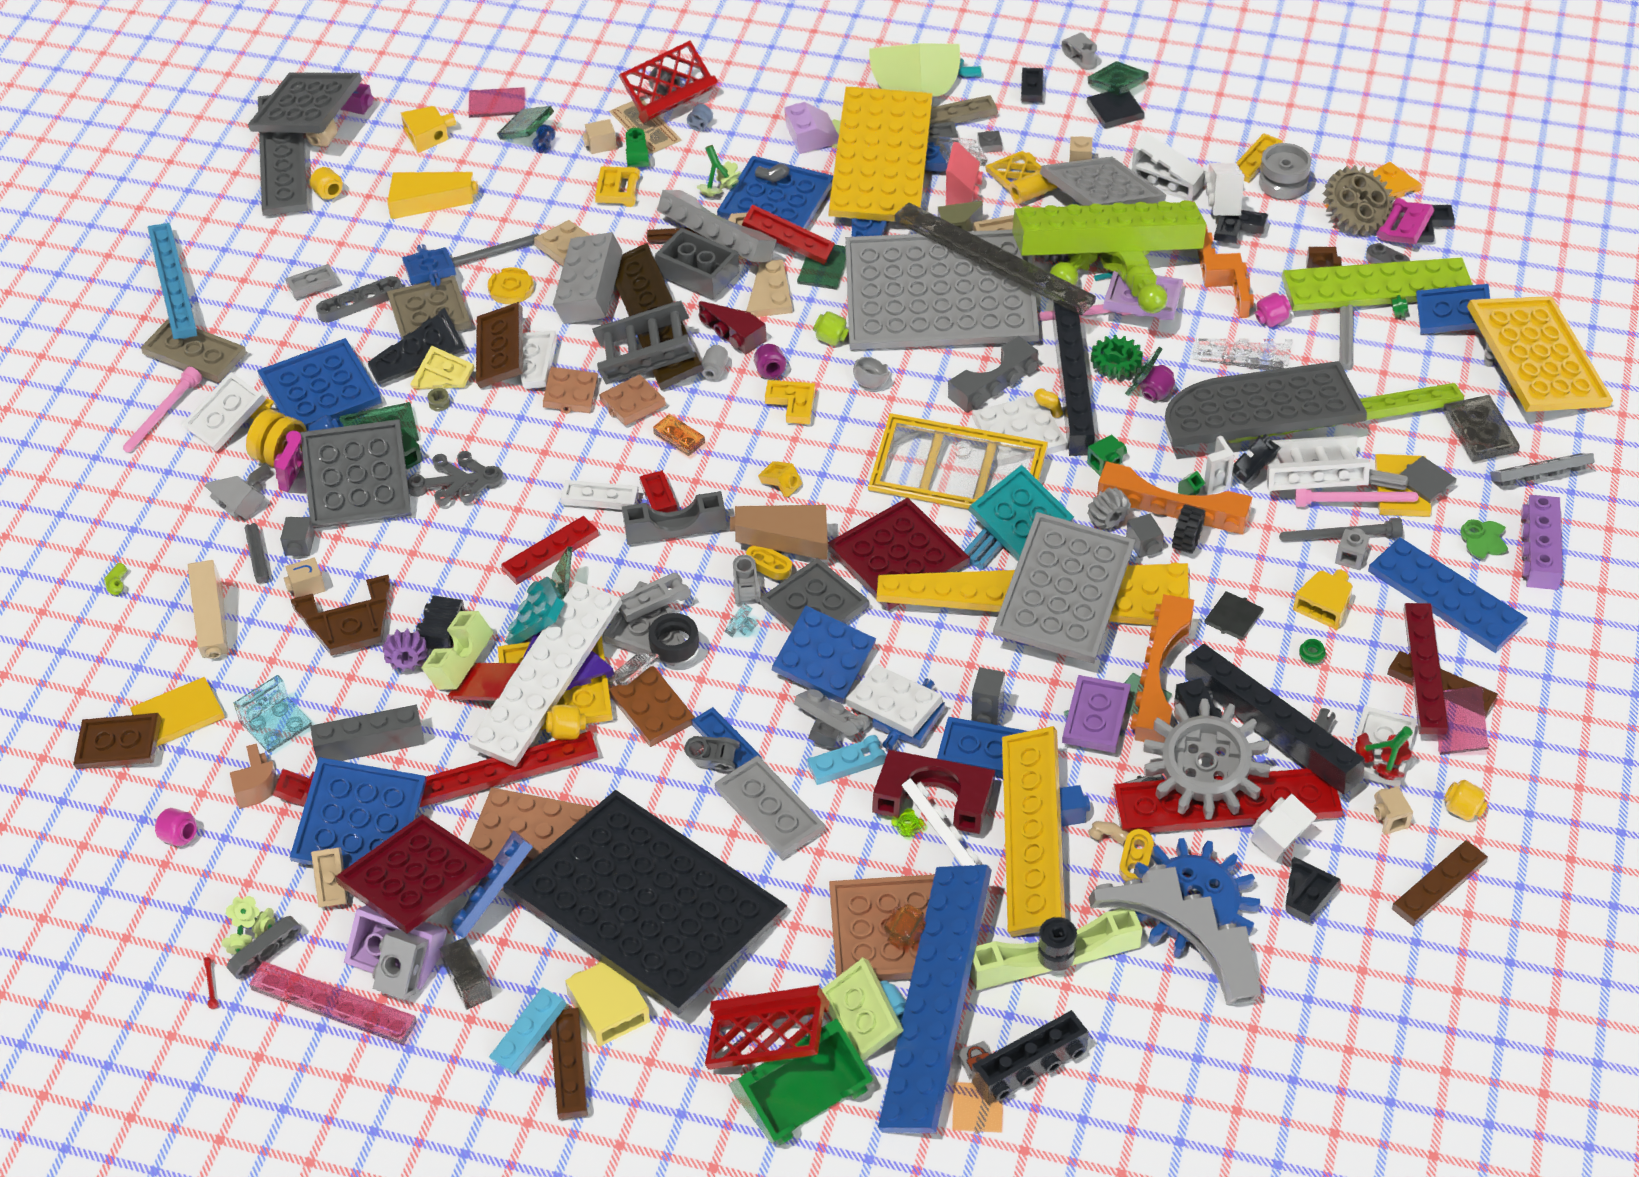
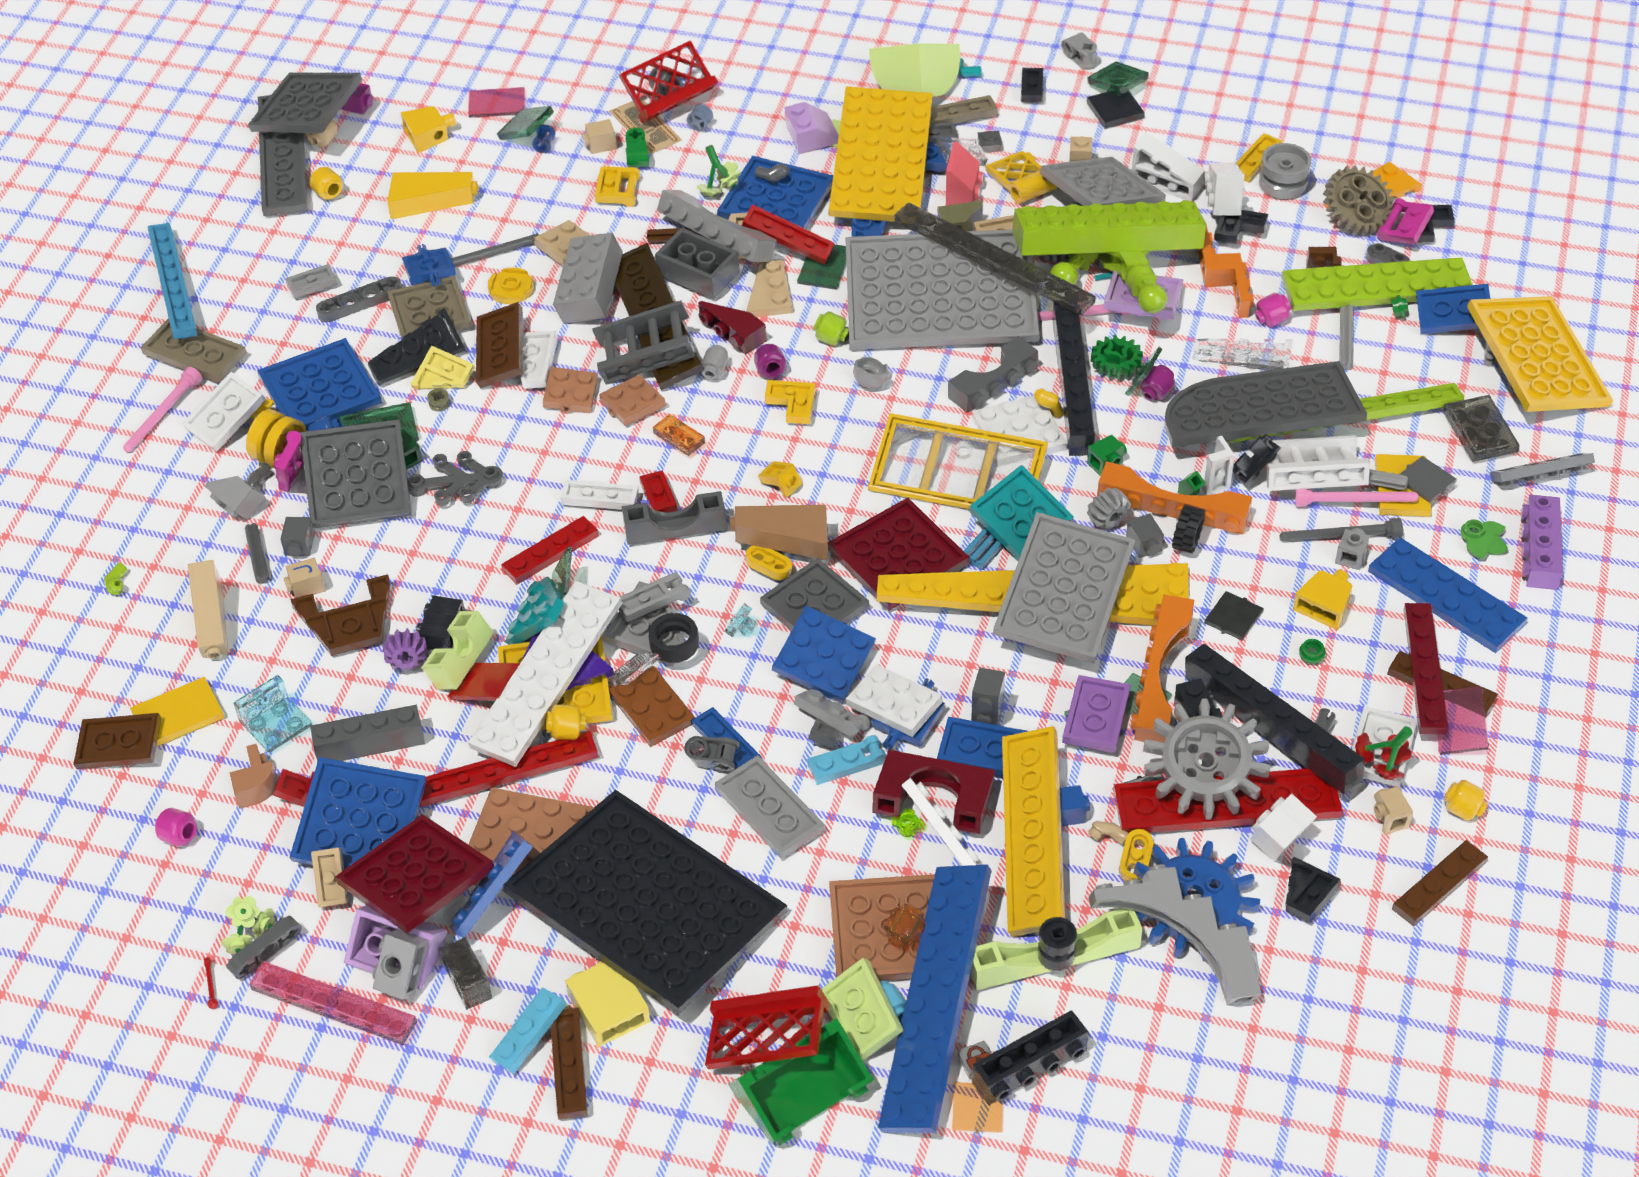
light grey piece [733,555,761,604] -> none

